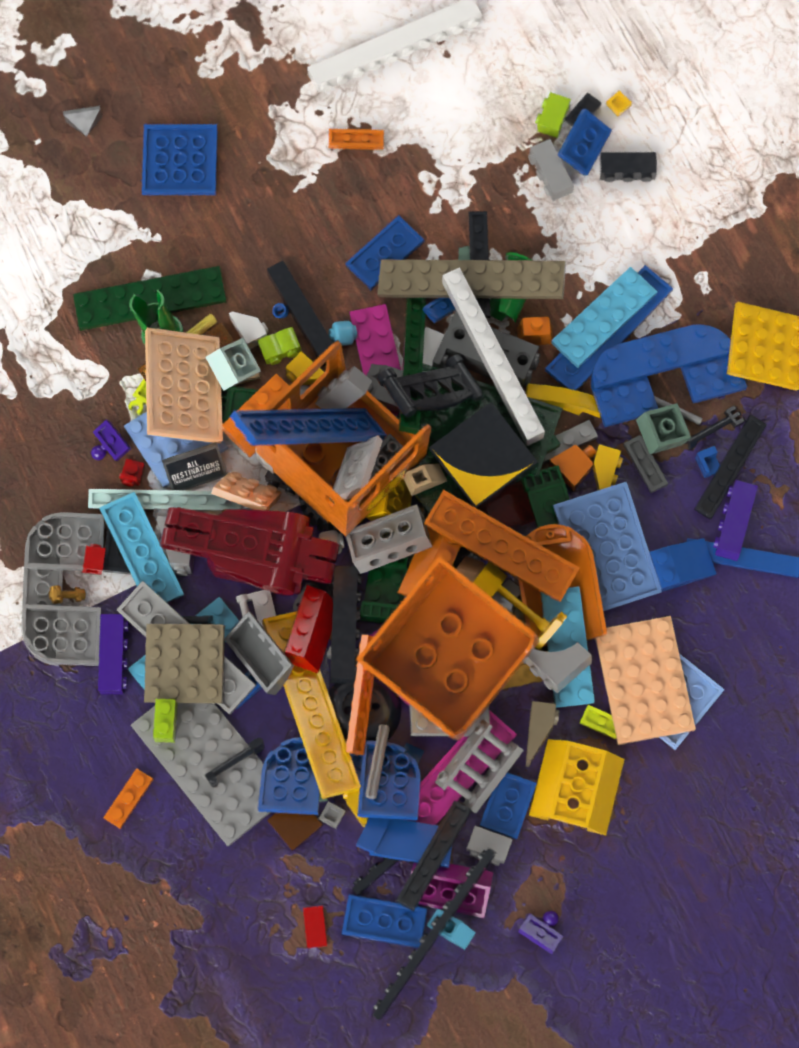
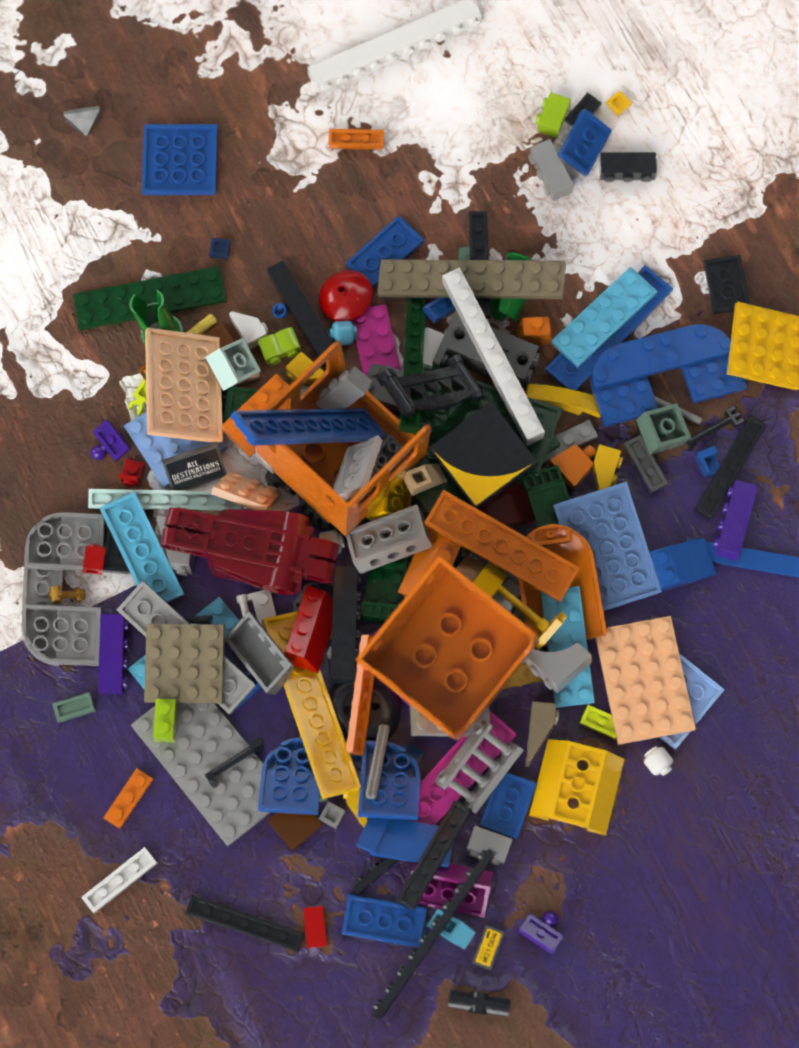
none -> sand green tile [52,692,96,723]
none -> white plate [81,847,158,914]
none -> black tile [185,895,305,953]
none -> dark blue plate [209,238,231,260]
none -> red dish [319,270,373,322]
none -> black piece [448,990,511,1017]
none -> tile [472,925,505,971]
none -> white head [644,746,673,776]
none -> black plate [703,255,750,314]

